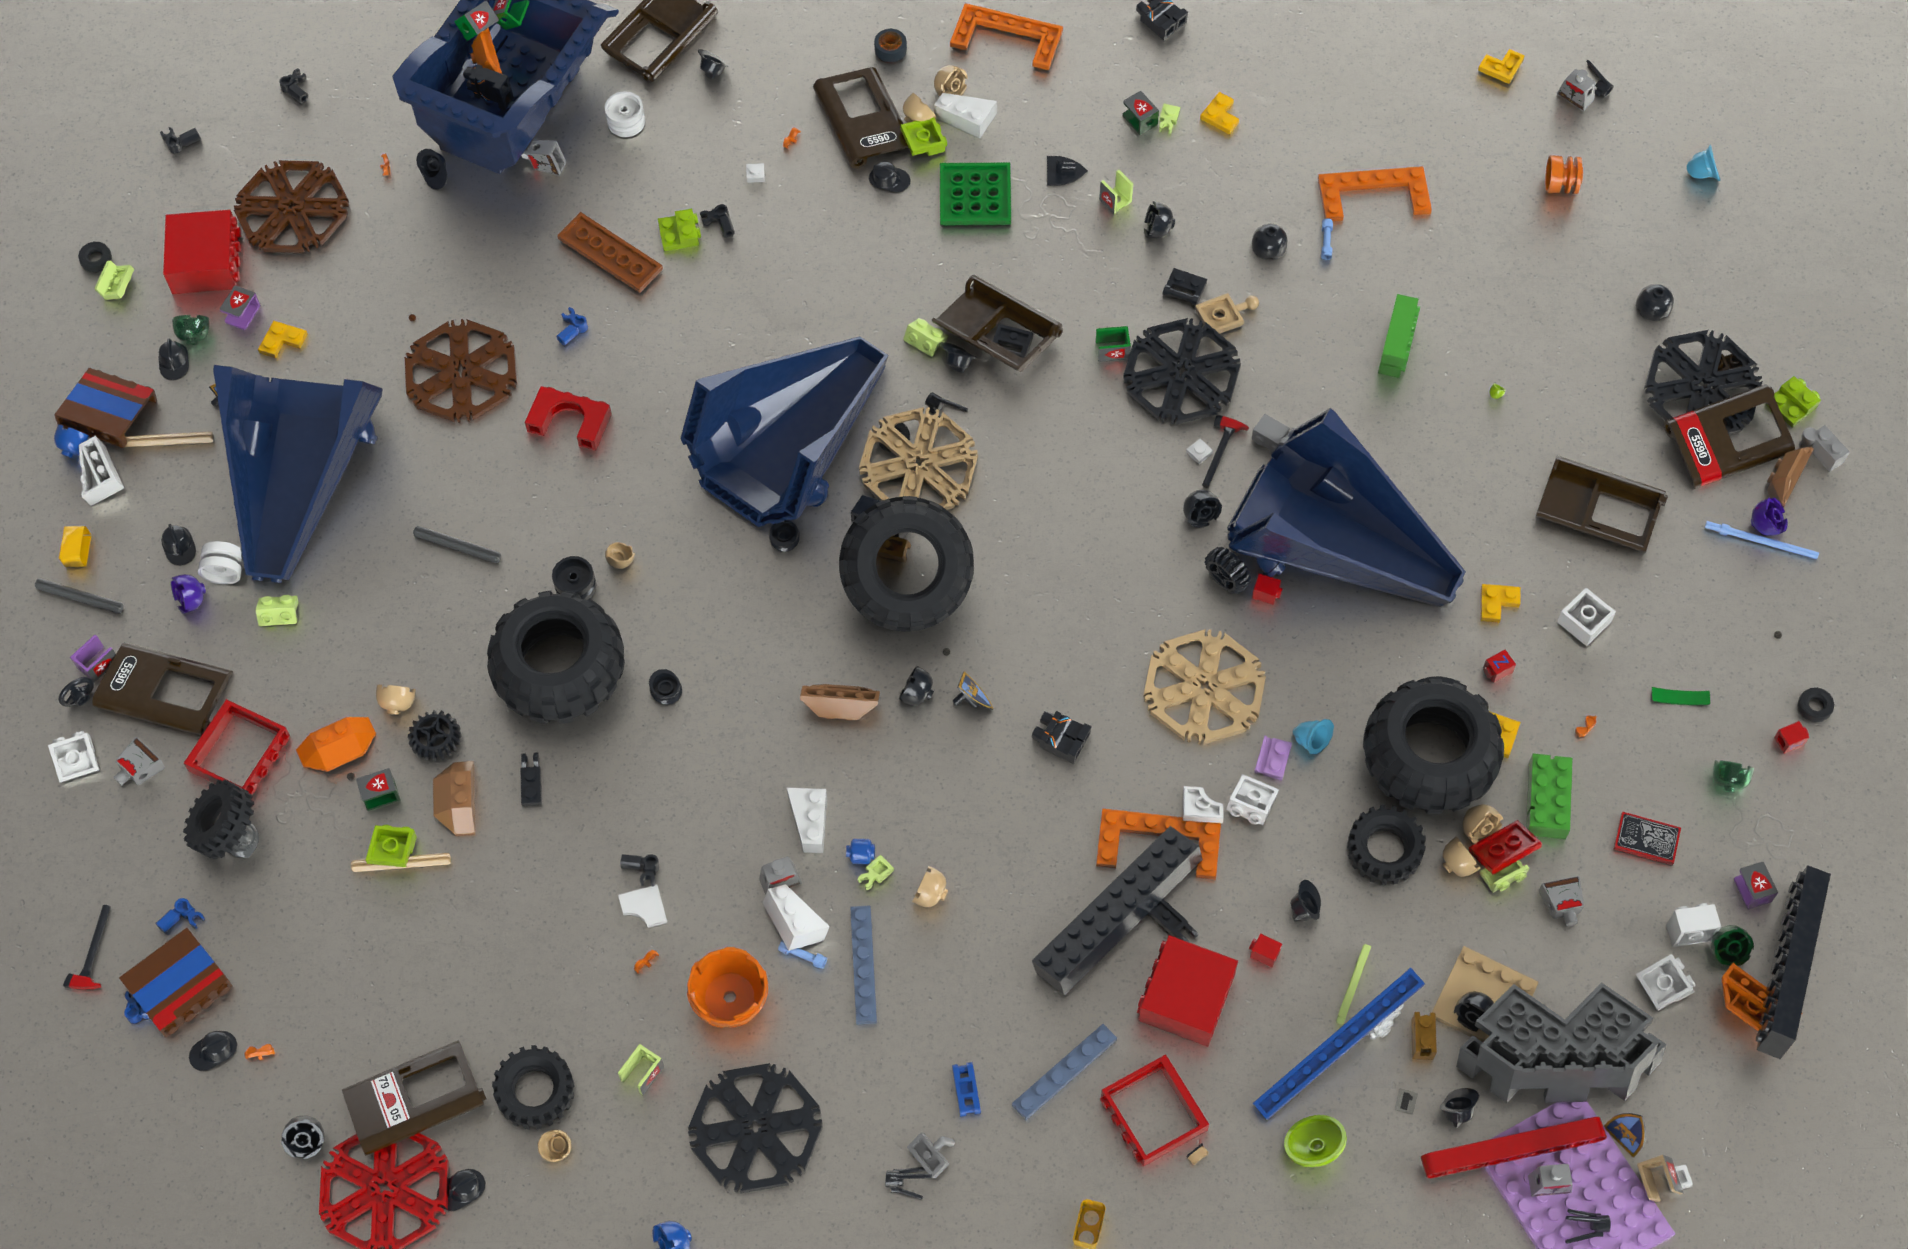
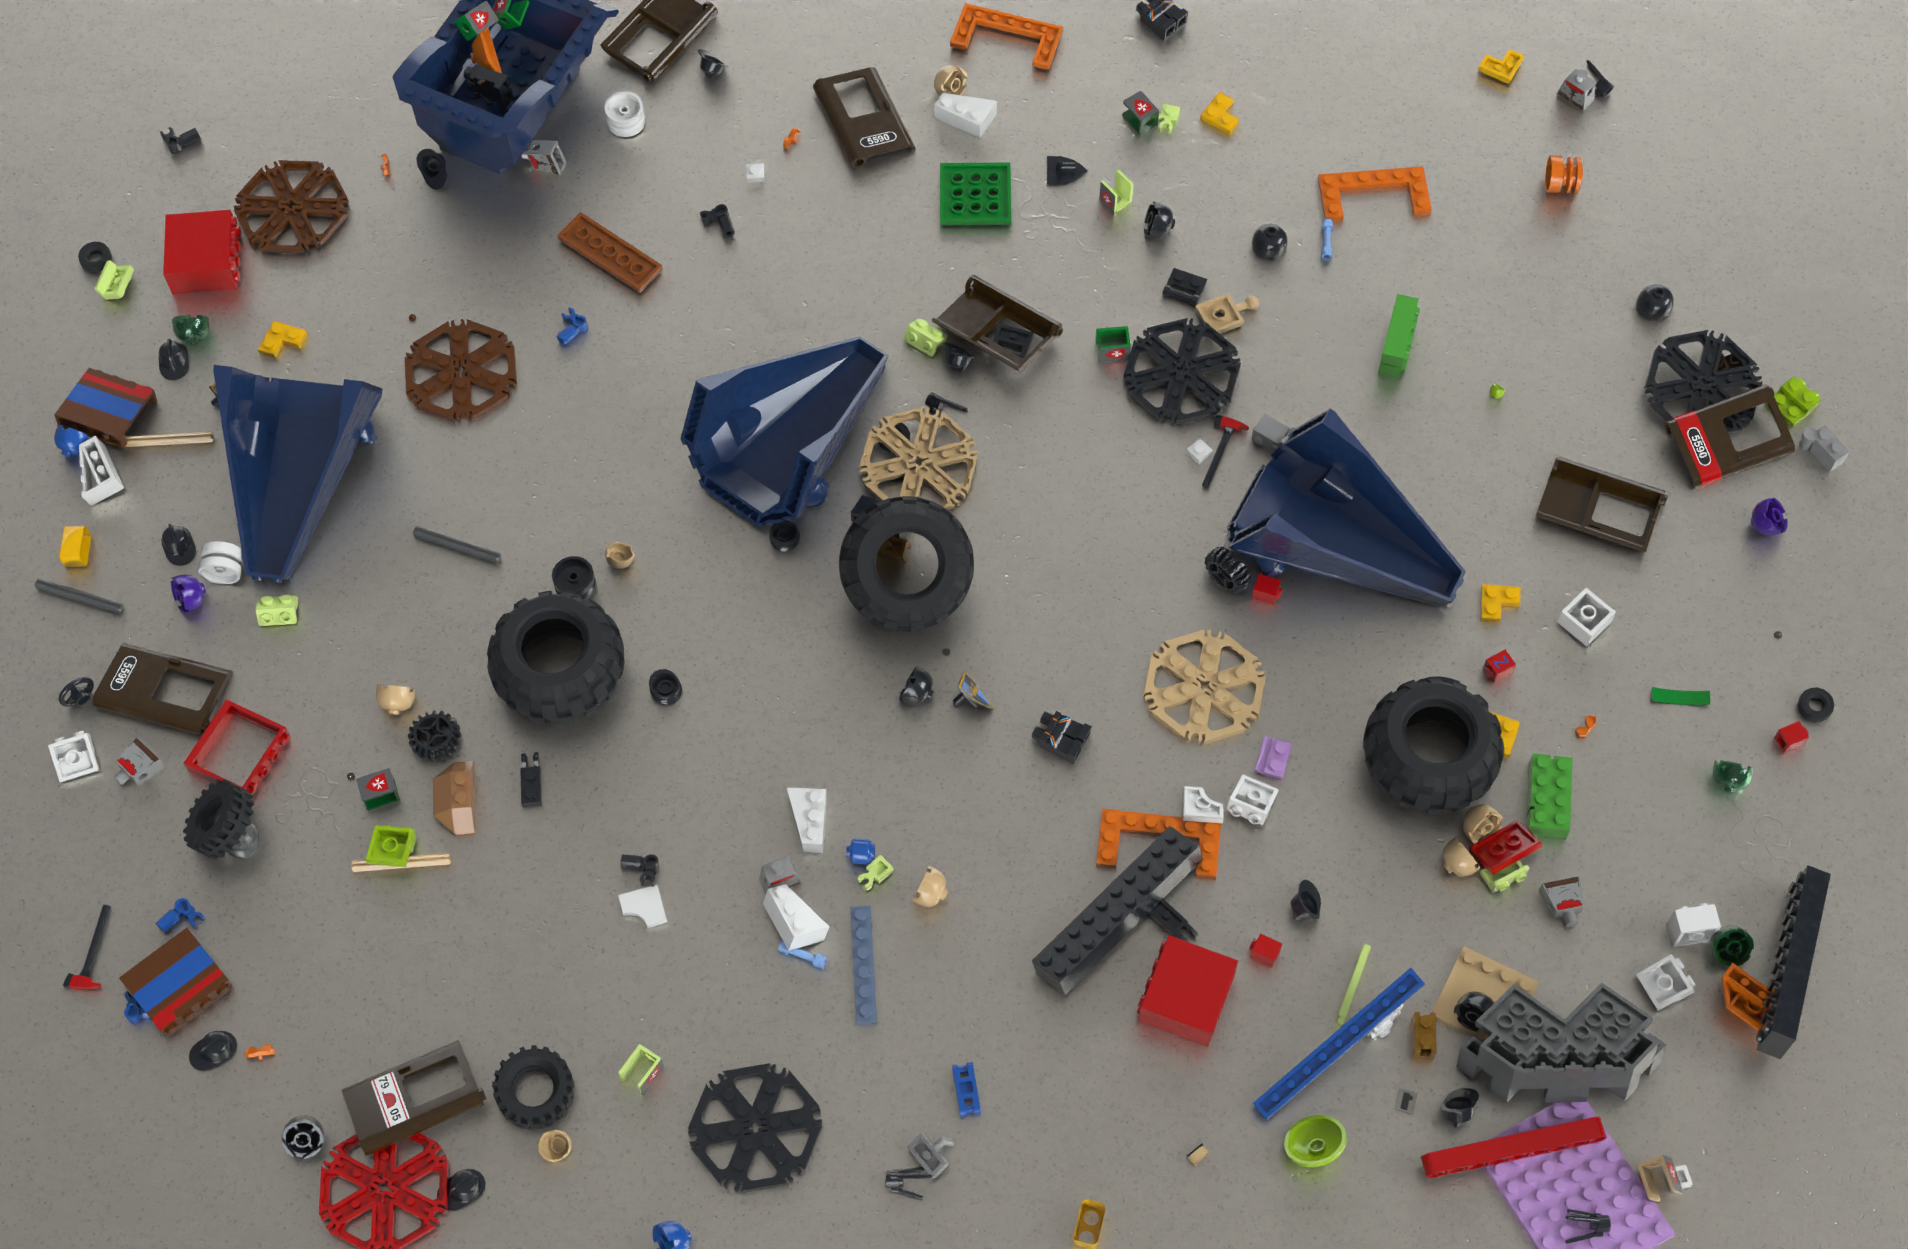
medium lavender piece [70,635,116,683] -> none
piece [220,285,261,330] -> none
black bar [279,68,308,104] -> none
orange wedge [296,717,376,772] -> none
red arch [525,386,612,450] -> none
orange piece [634,950,659,973] -> none
lime plate [658,208,701,251] -> none
orange piece [687,947,768,1028] -> none
medium nougat wedge [800,684,880,721] -> none
black piece [869,161,911,192] -> none
black wheel [874,28,907,62] -> none
lime plate [900,117,947,156] -> none
tan cylinder [903,93,936,123] -> none
sand blue plate [1012,1024,1117,1120] -> none
red window [1100,1054,1209,1166] -> none
black cylinder [1183,489,1222,528] -> none
medium azure piece [1293,719,1334,754] -> none
black tyre [1347,805,1426,885] -> none
light grey torso [1528,1164,1573,1197] -> none
shield [1604,1113,1646,1158] -> none
tile [1613,812,1681,866] -> none
medium azure piece [1686,145,1721,181] -> none
light blue bar [1705,521,1819,559] -> none
piece [1734,862,1778,910] -> none
medium nougat wedge [1767,447,1814,508] -> none

